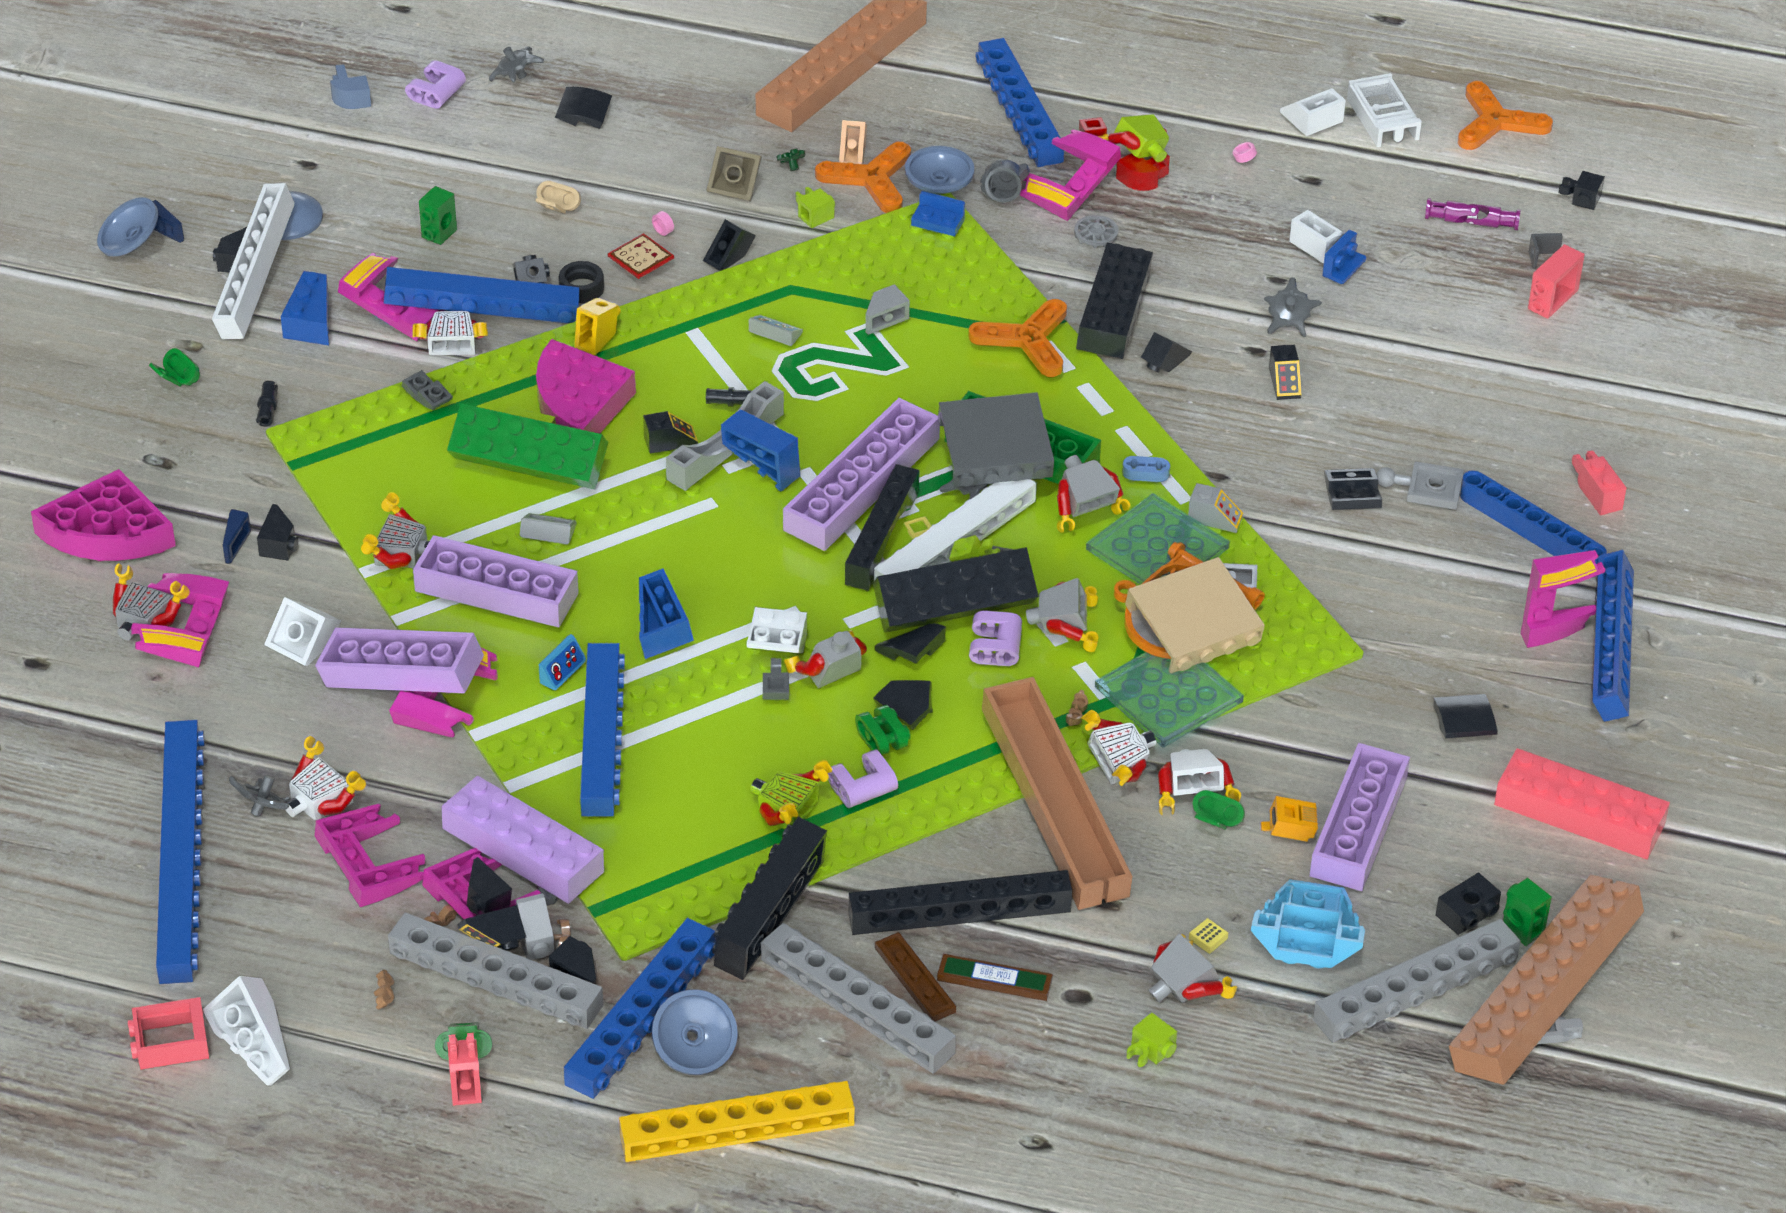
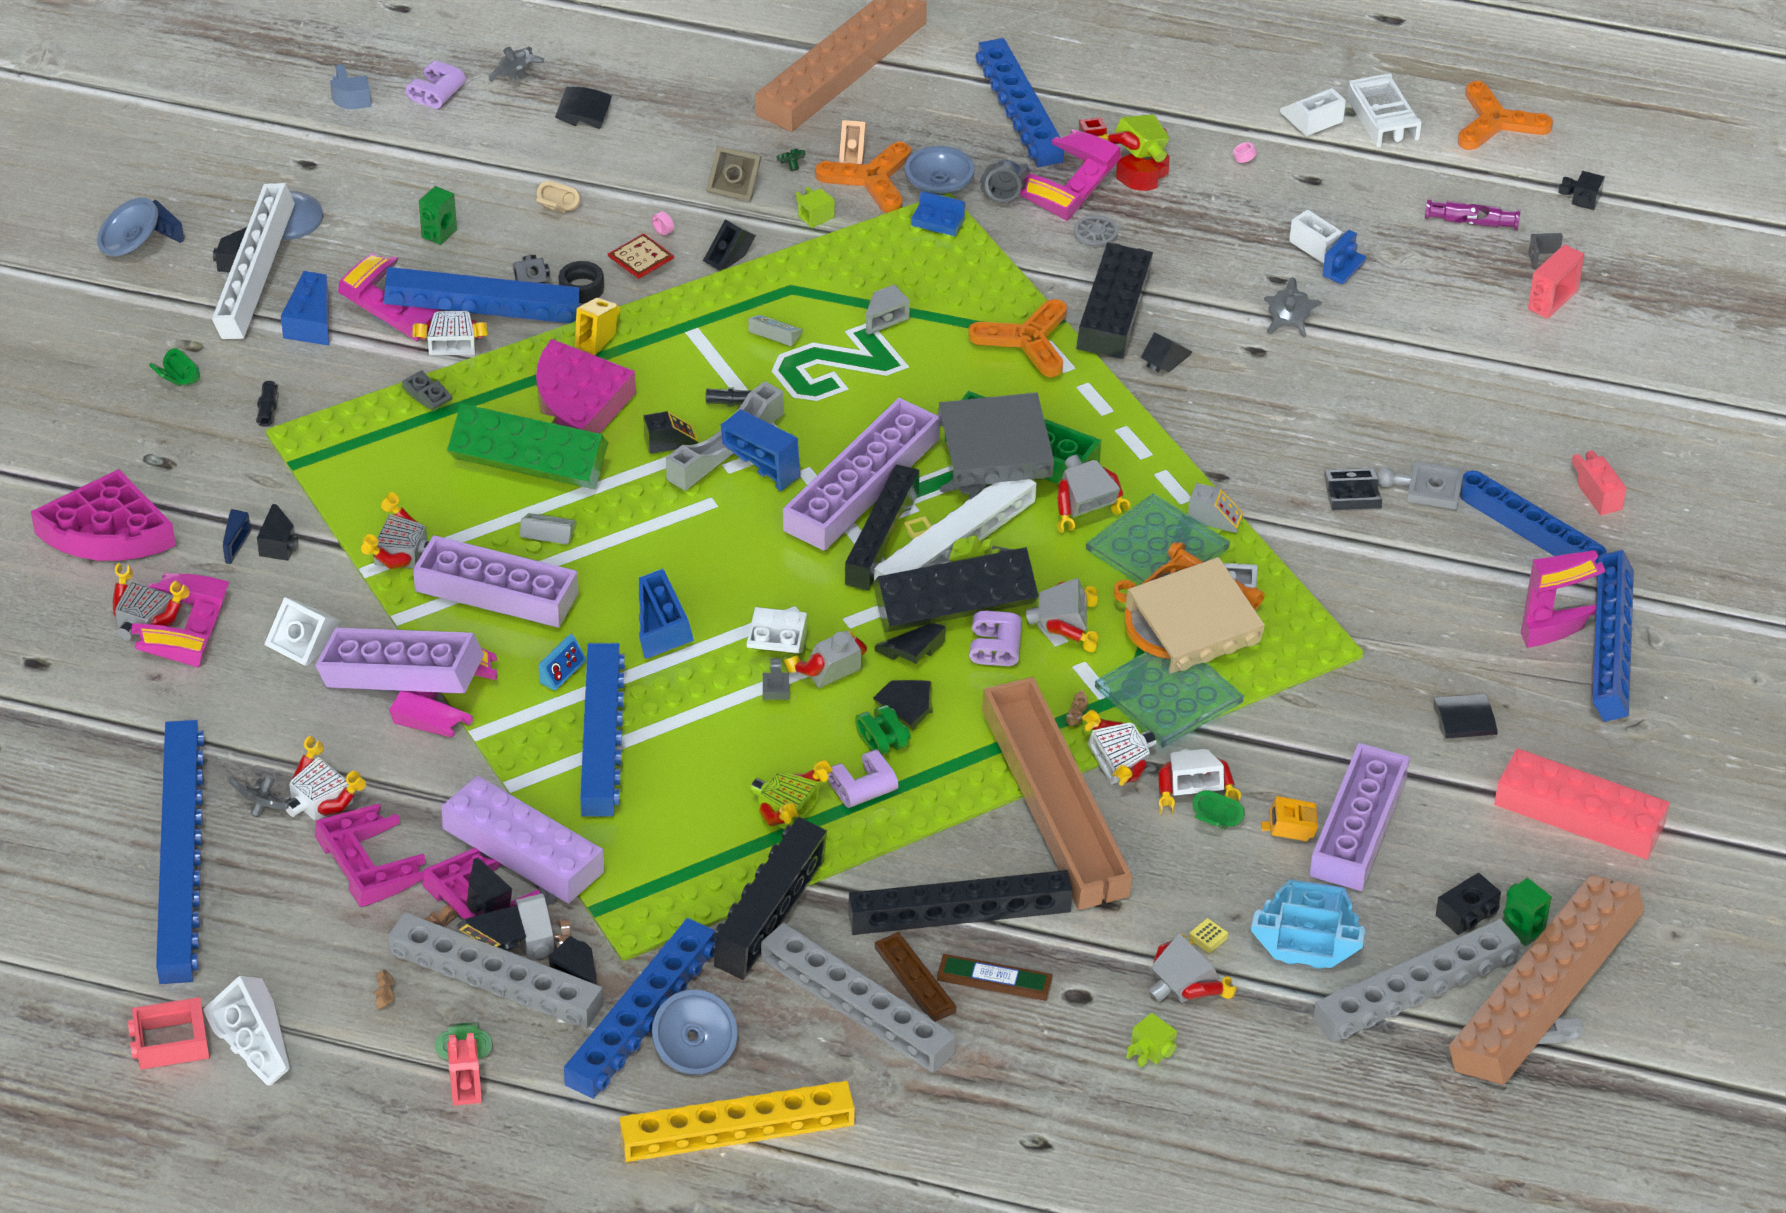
medium blue beam [1122,456,1170,482] -> none
slope [1269,344,1301,400] -> none

